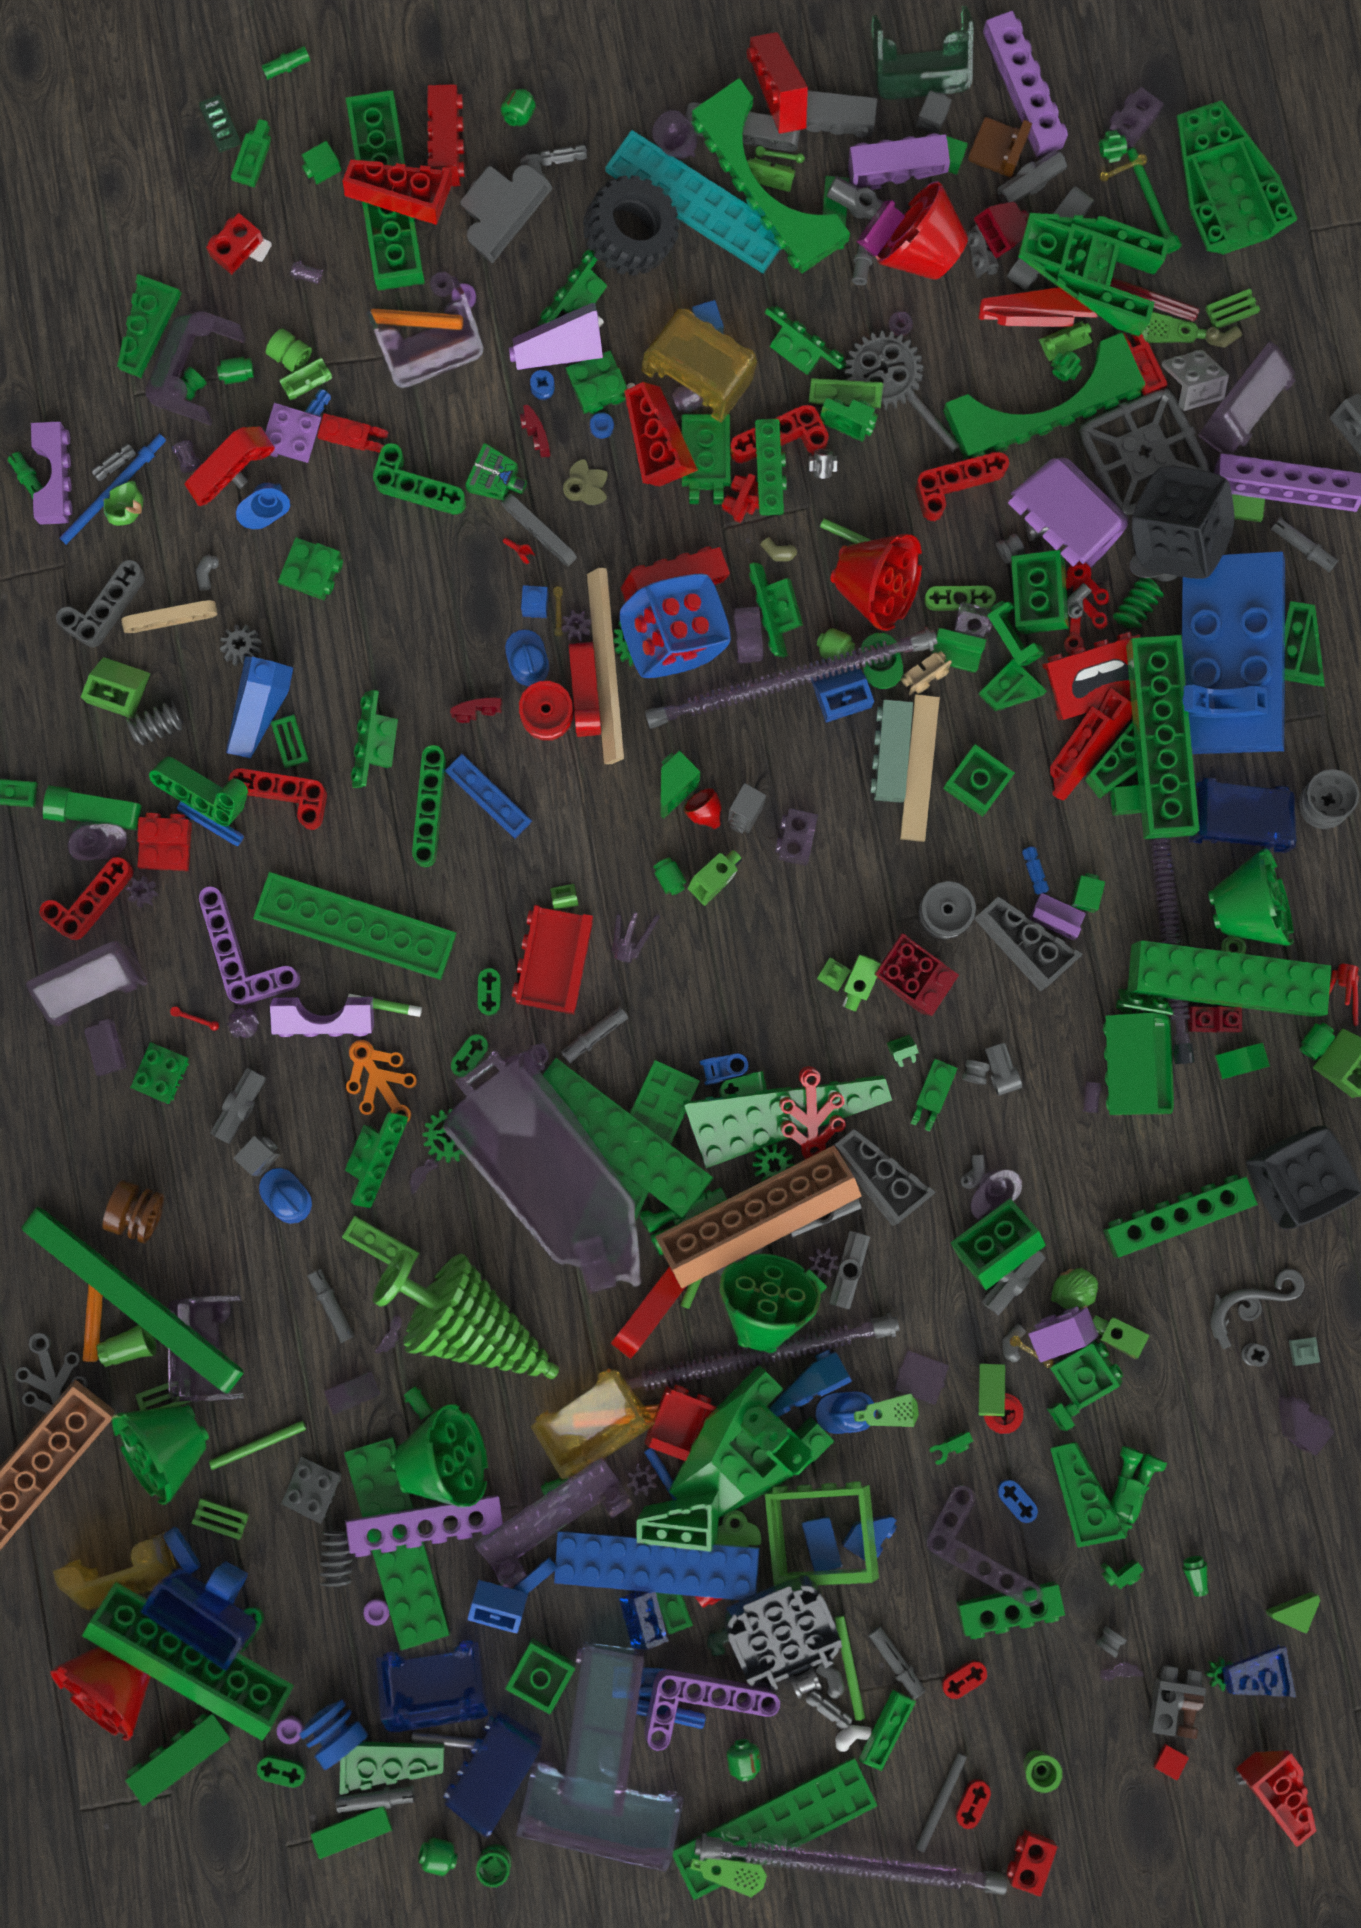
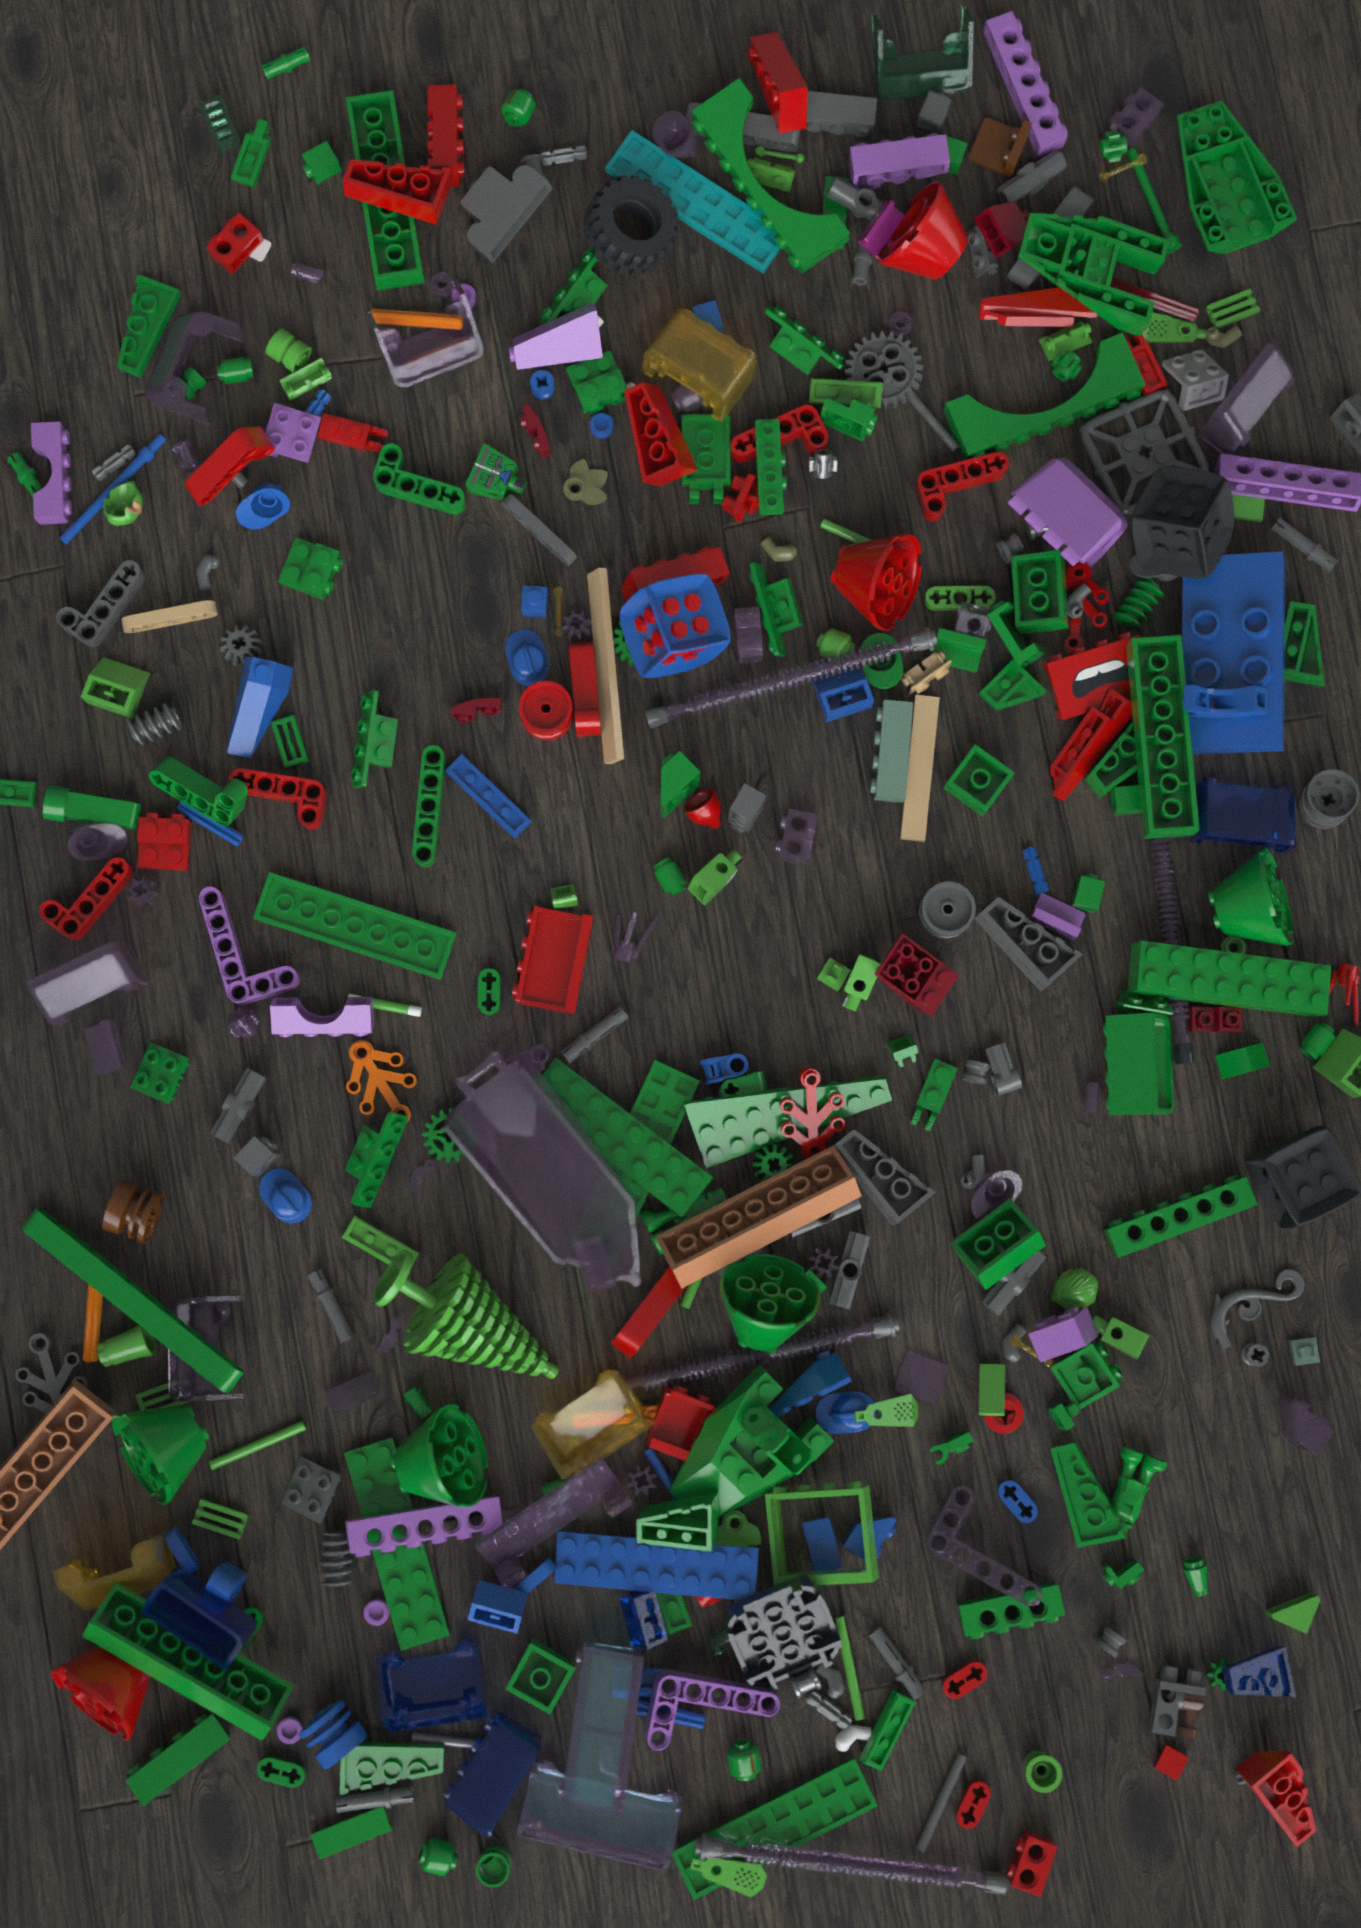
red hinge [170,1007,219,1031] -> none
green beam [451,1035,489,1077] -> none
red hand [503,538,535,564] -> none

